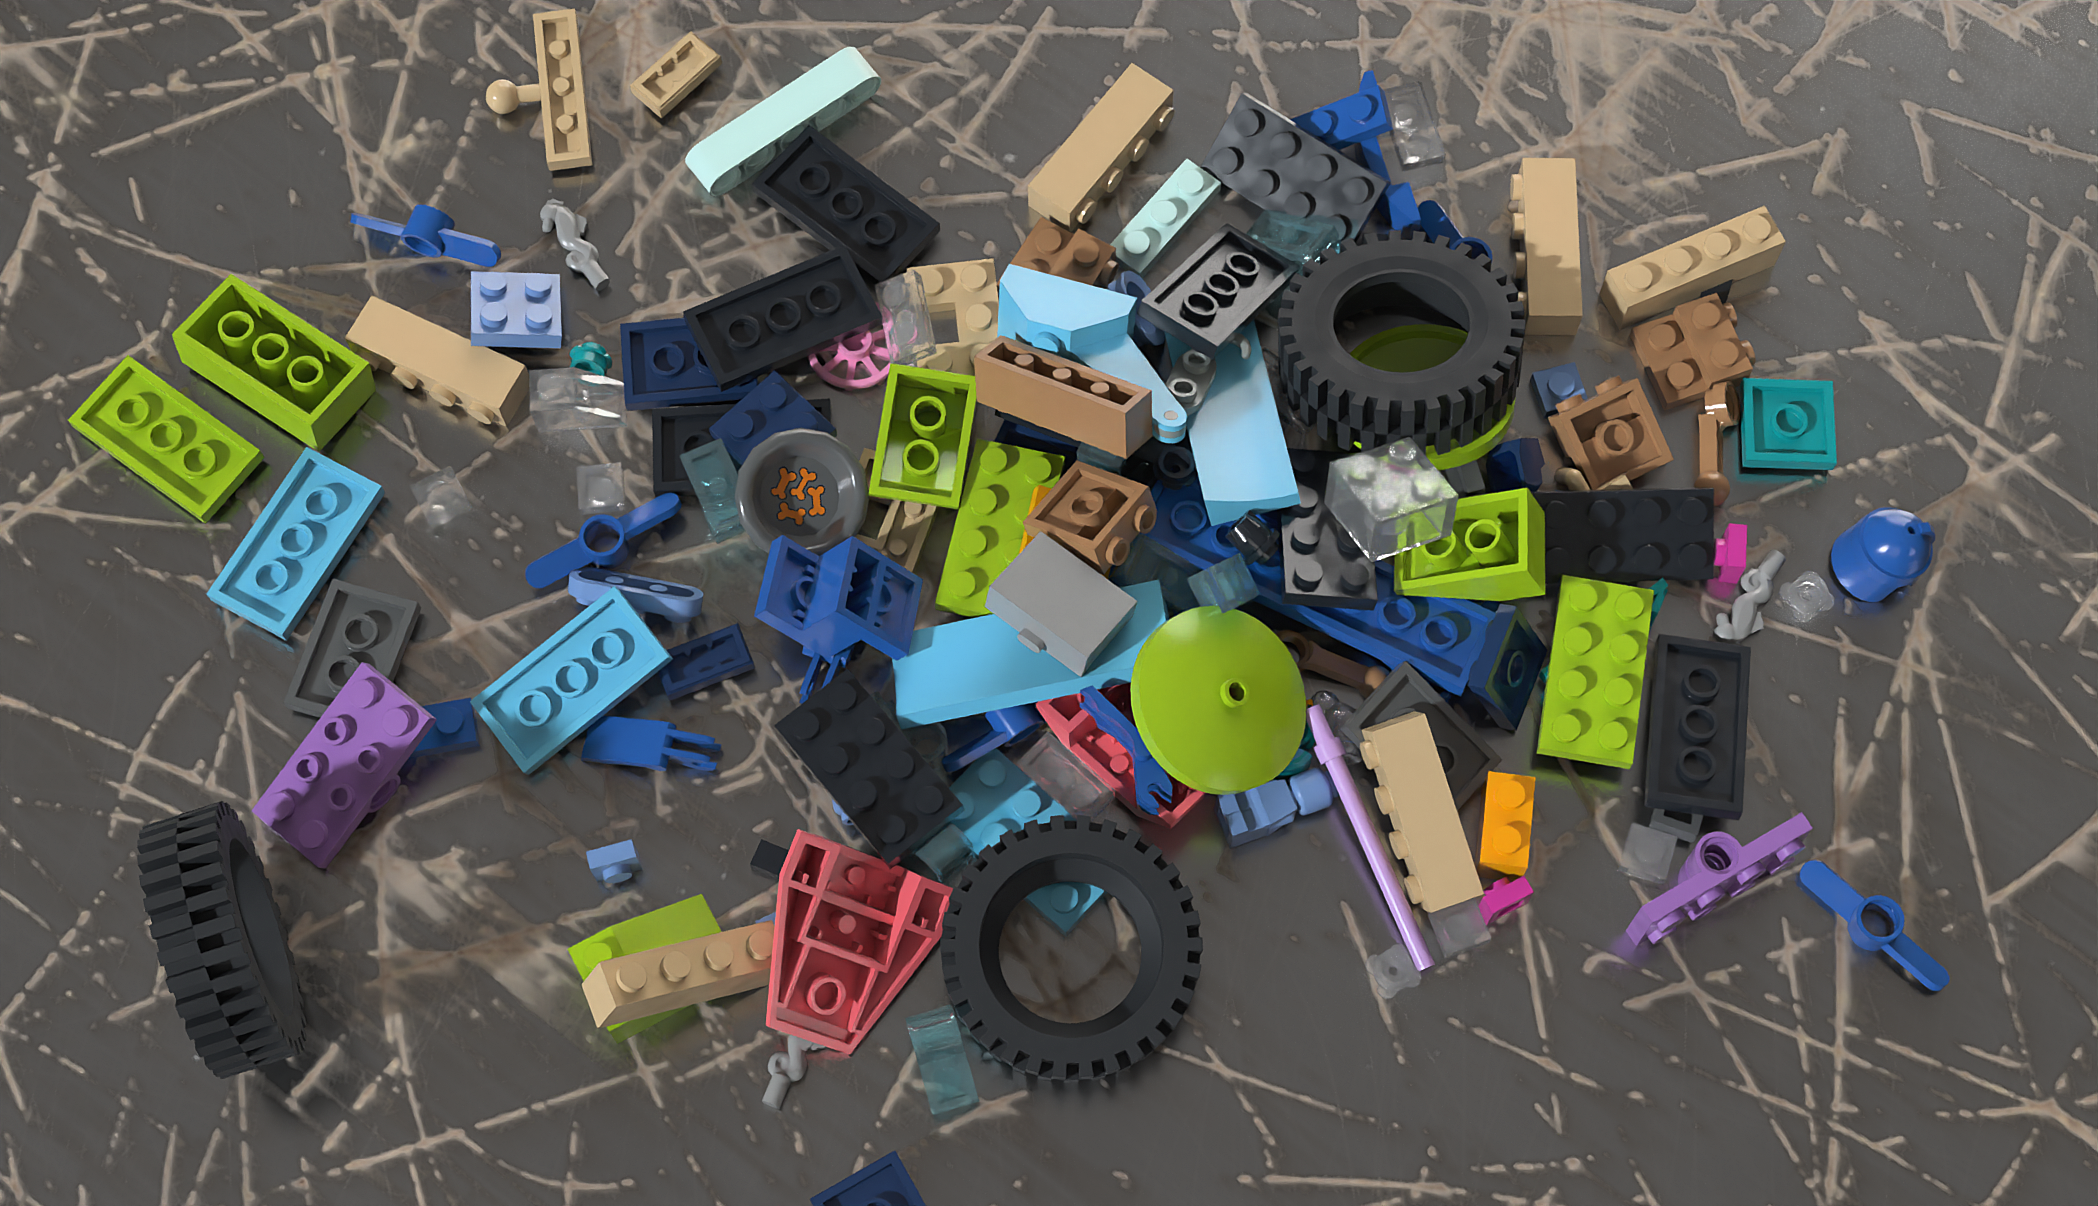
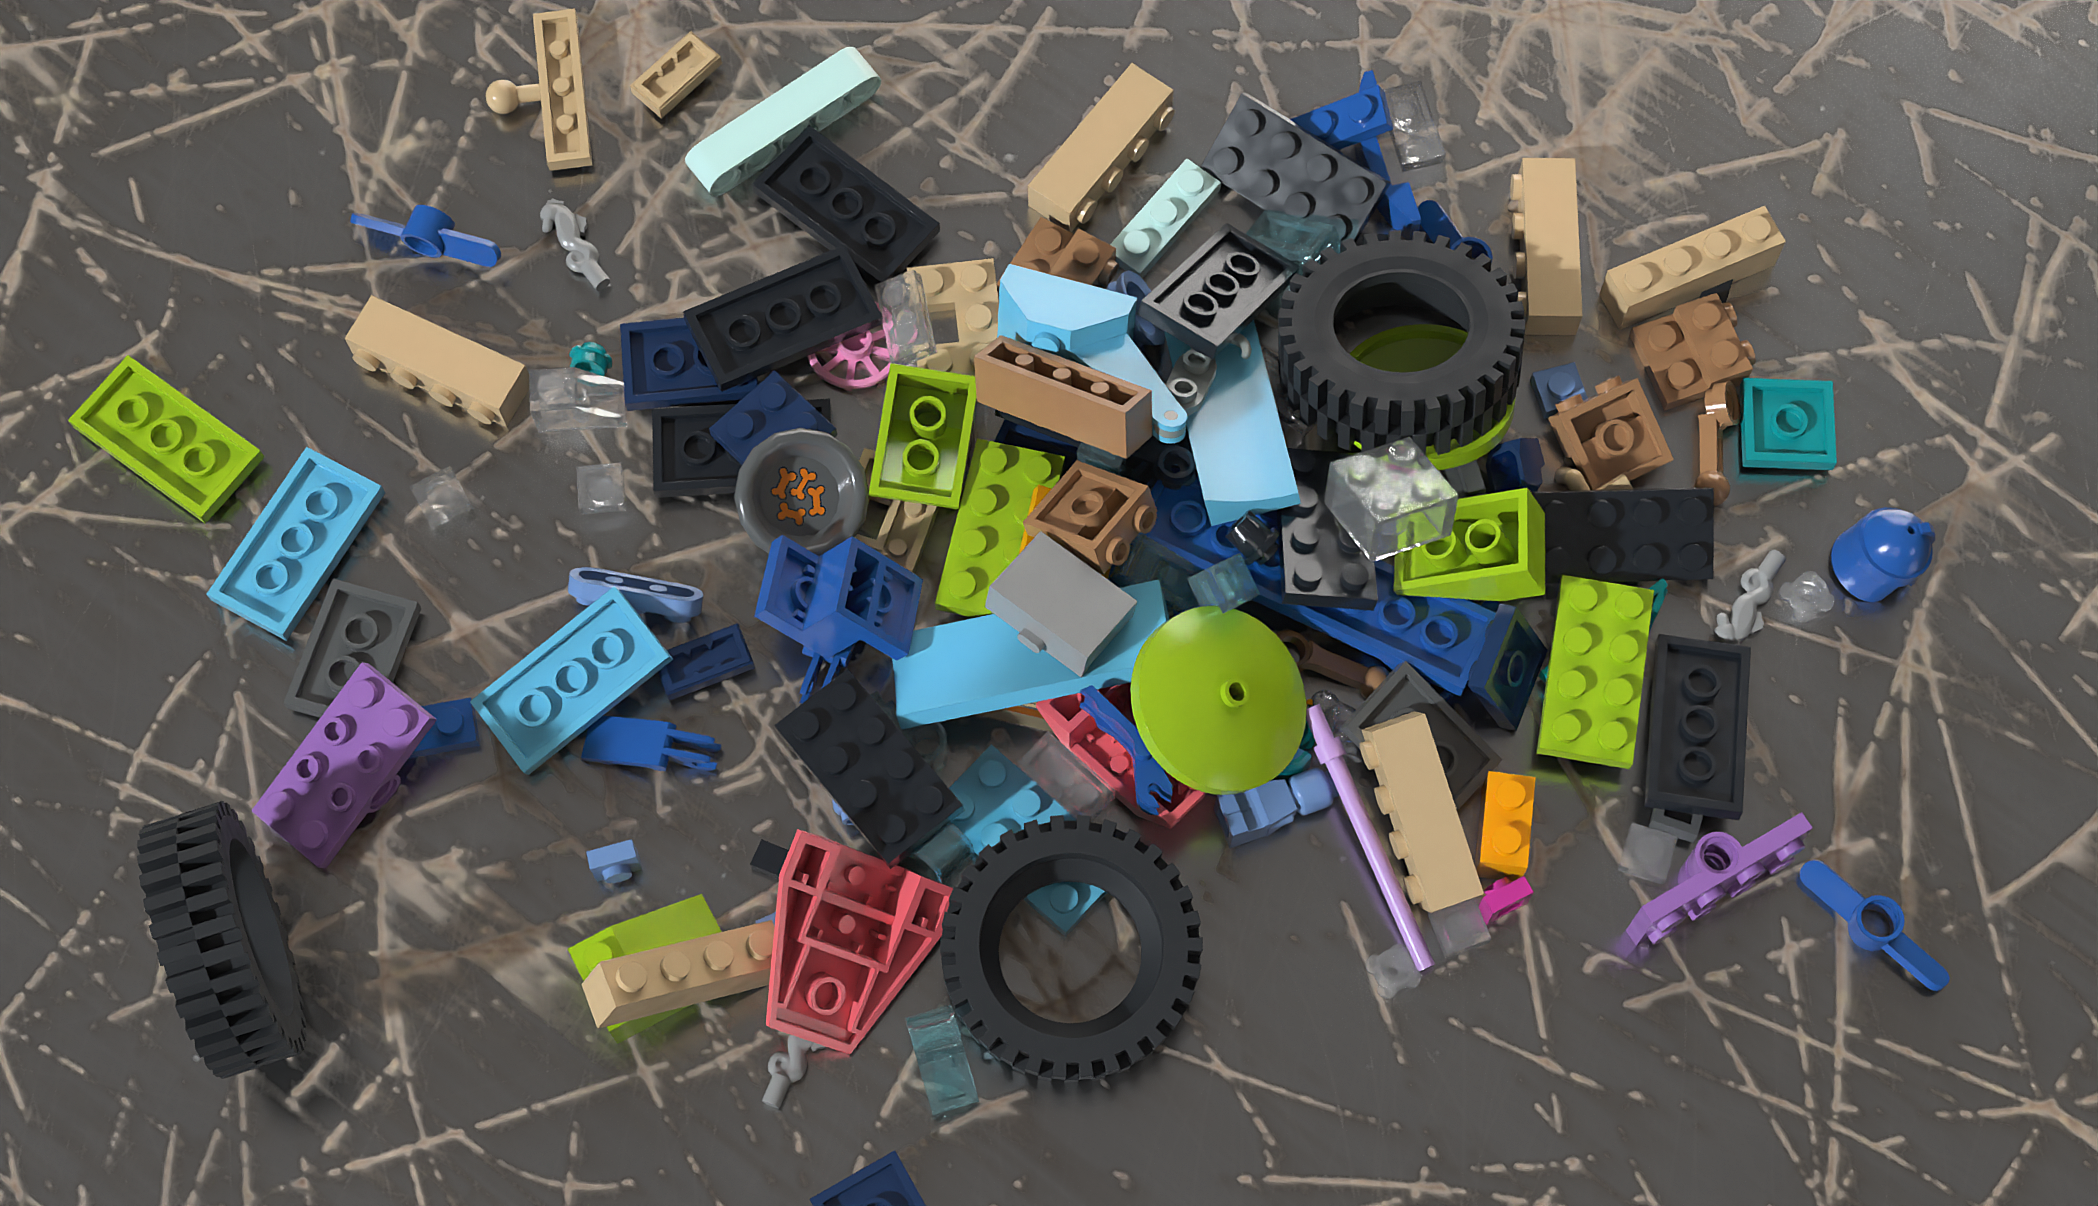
lime brick [172,274,376,452] -> none
plate [470,271,562,348] -> none
blue piece [525,493,682,588] -> none
clear light blue plate [679,438,746,544] -> none
blue piece [941,702,1046,772] -> none
dark pink plate [1714,523,1747,584] -> none

